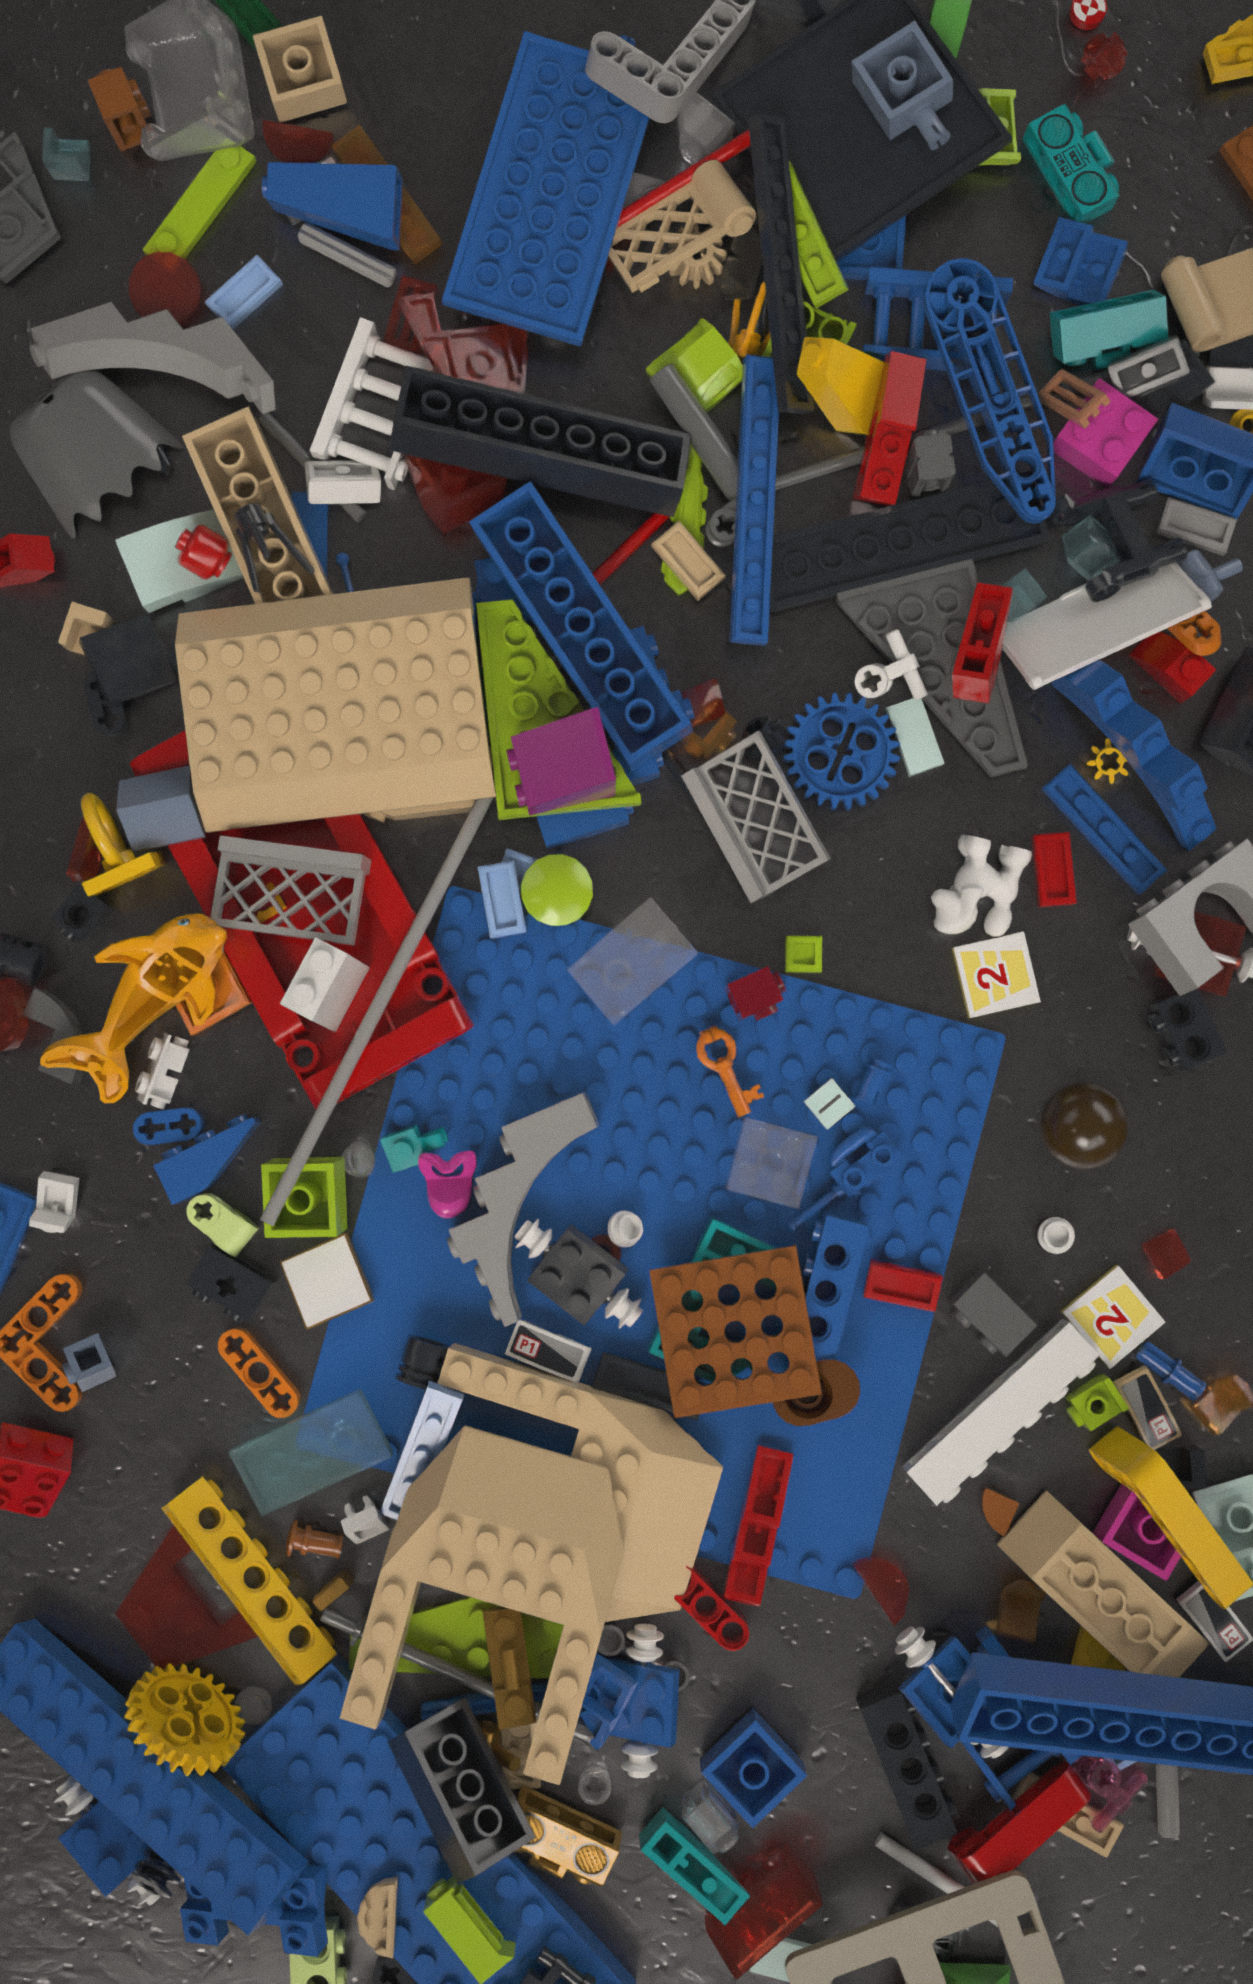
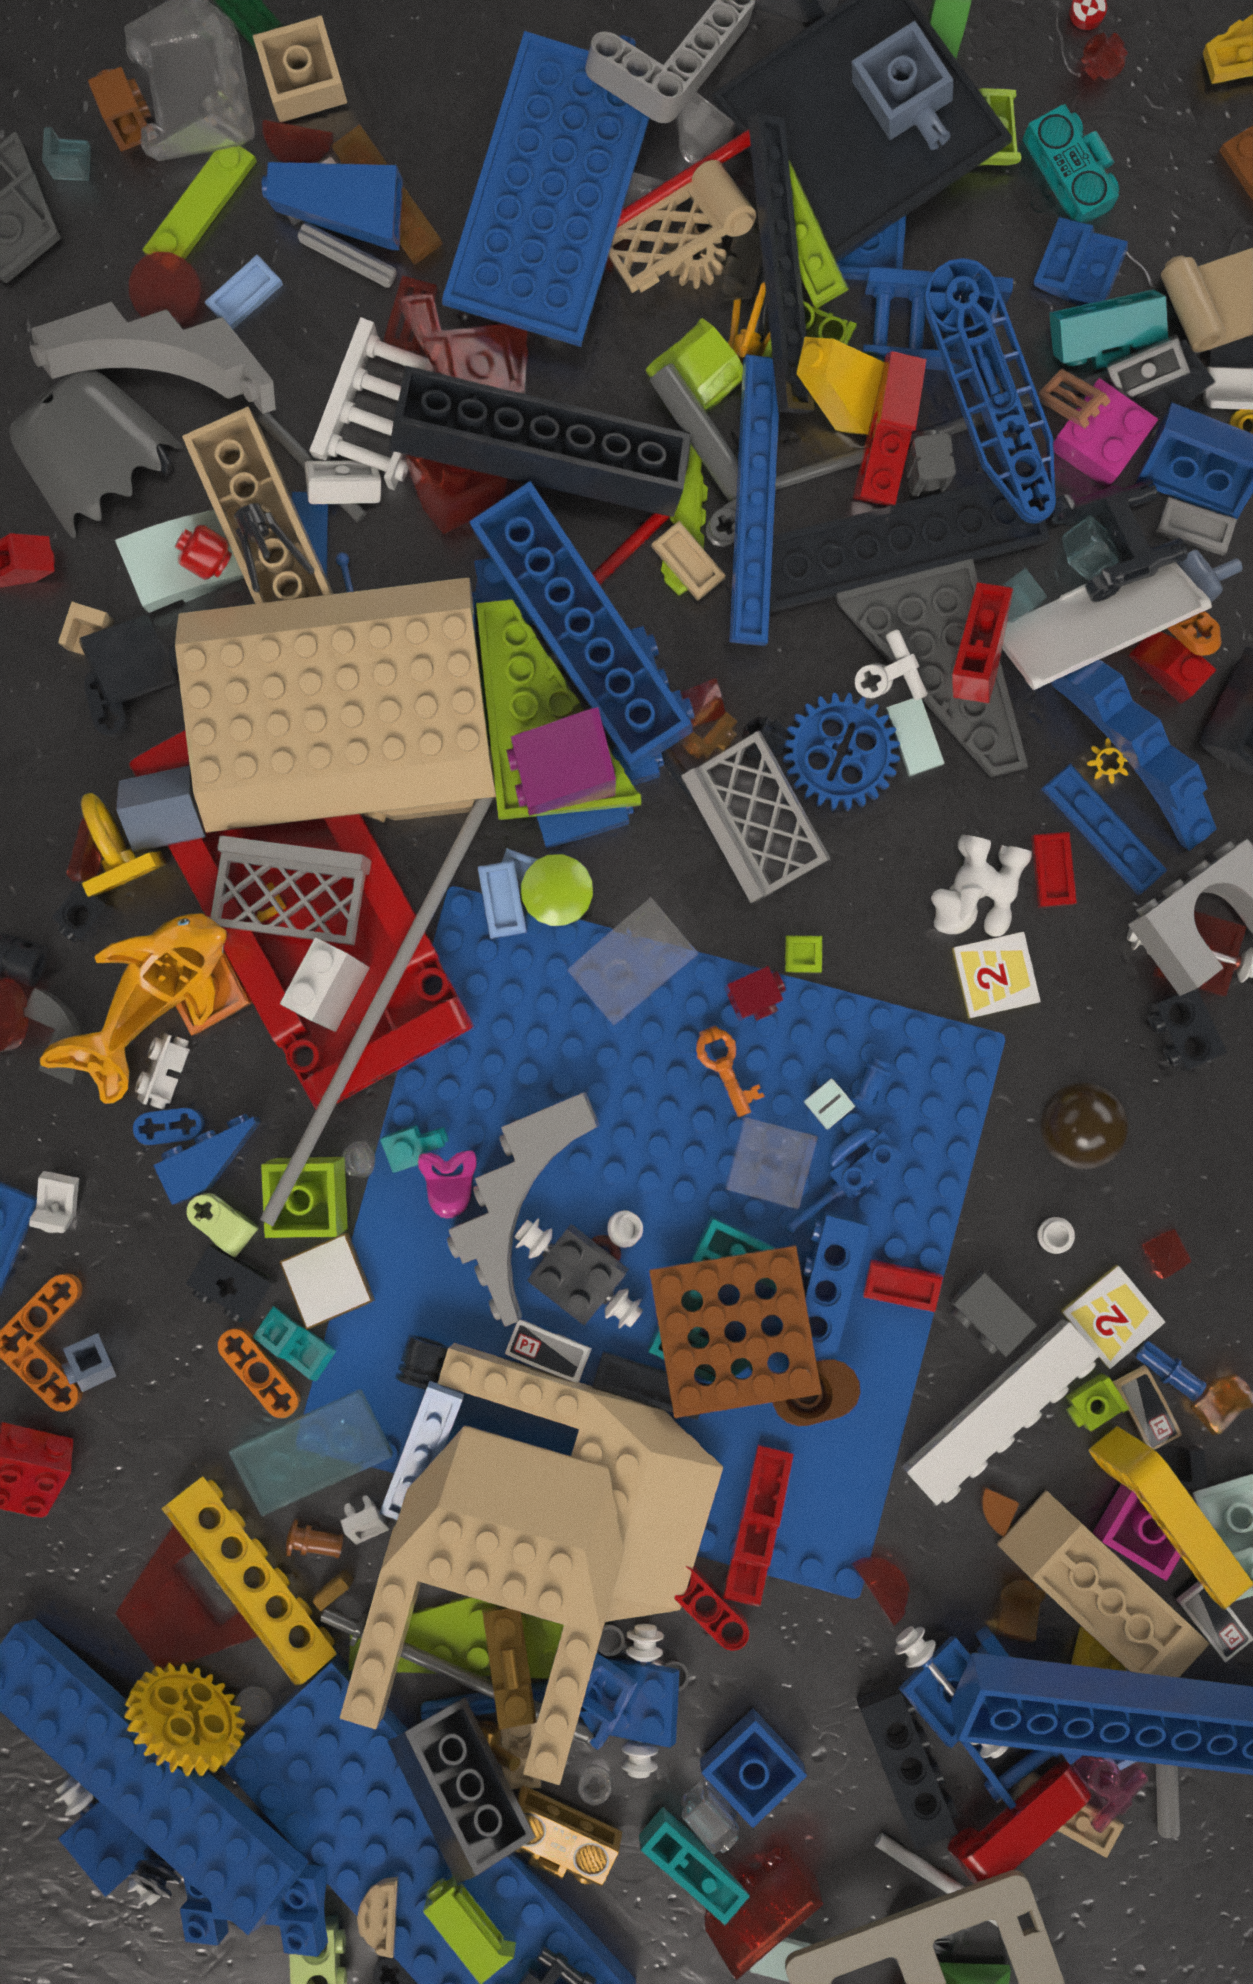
none -> teal slope [253,1307,337,1381]

